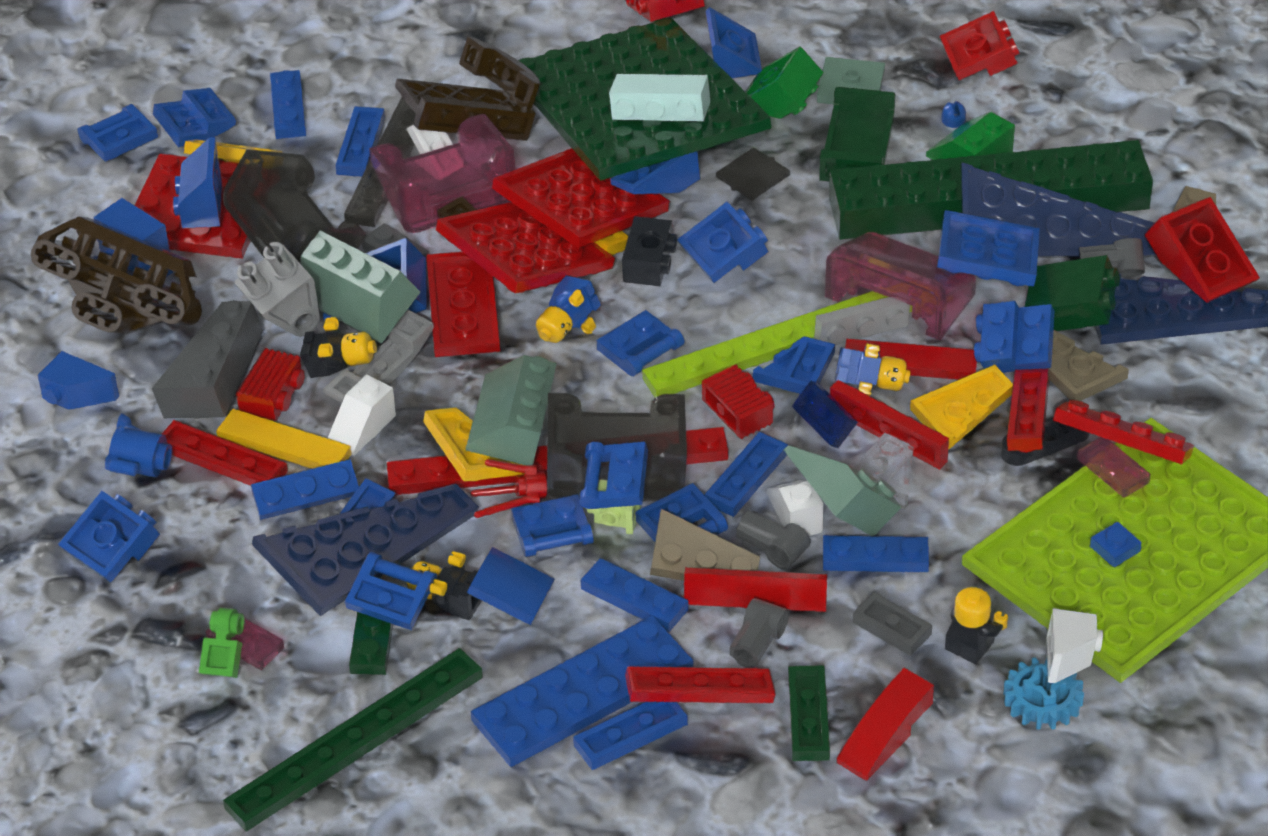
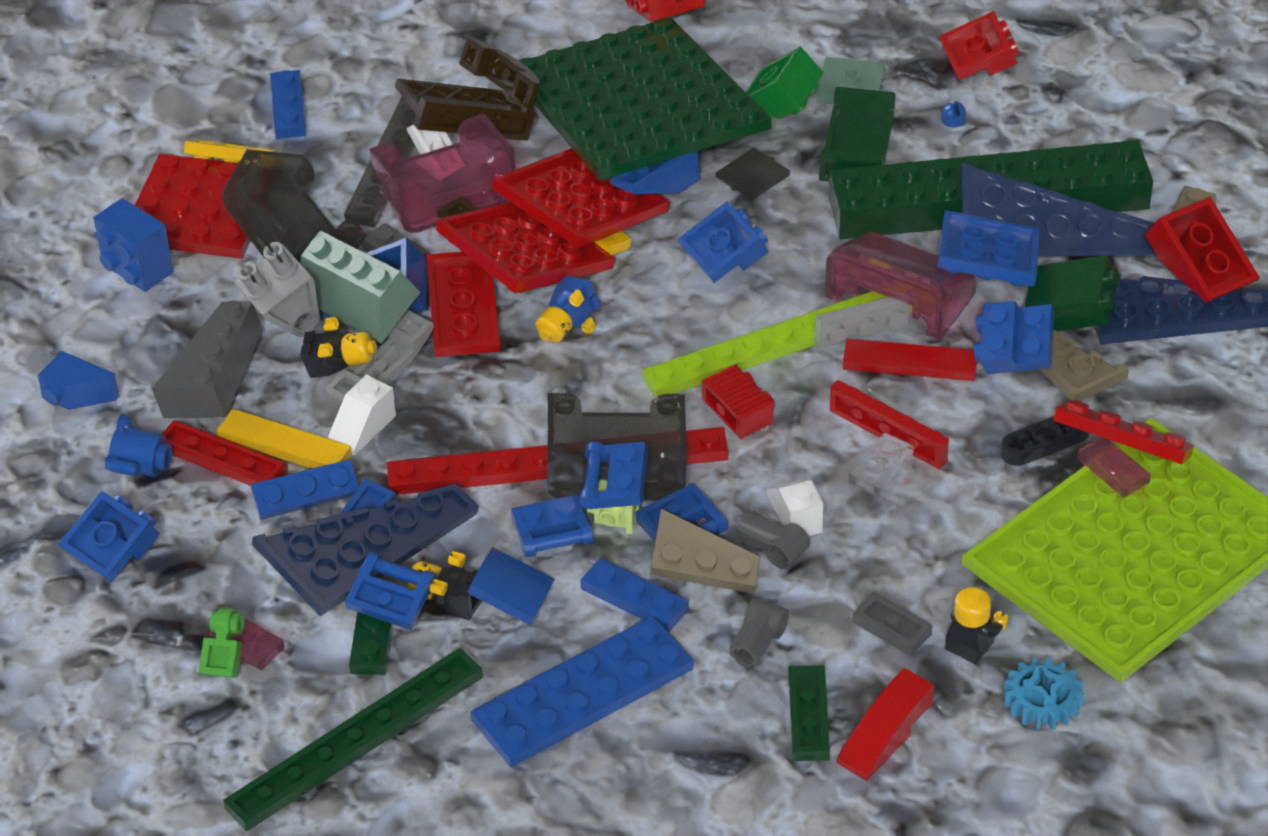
dark brown connector [31,216,202,334] -> none
blue plate [77,104,158,162] -> none
blue slope [153,88,236,147] -> none
blue slope [173,137,223,228] -> none
red brick [236,347,305,421] -> none
blue plate [335,106,385,177] -> none
yellow wing [423,407,525,482] -> none
sand green slope [465,355,557,465] -> none
red plant [470,459,547,518] -> none
blue plate [573,702,688,771] -> none
blue plate [596,310,685,377] -> none
light aqua brick [609,74,710,121] -> none
black brick [622,216,677,287] -> none
red tile [625,667,775,703] -> none
red tile [684,567,828,612] -> none
blue plate [704,432,788,517] -> none
blue slope [706,7,762,78] -> none
blue wing [753,336,835,397] -> none
sand green slope [784,445,902,536] -> none
clear blue plate [792,380,858,448] -> none
blue plate [823,535,929,572] -> none
piece [834,343,910,396] -> none
yellow wing [910,365,1013,450] -> none
green slope [926,112,1015,160] -> none
red plate [1007,368,1049,452] -> none
white slope [1046,609,1103,683] -> none
dark grey piece [1079,238,1145,277] -> none
blue plate [1090,522,1142,567] -> none

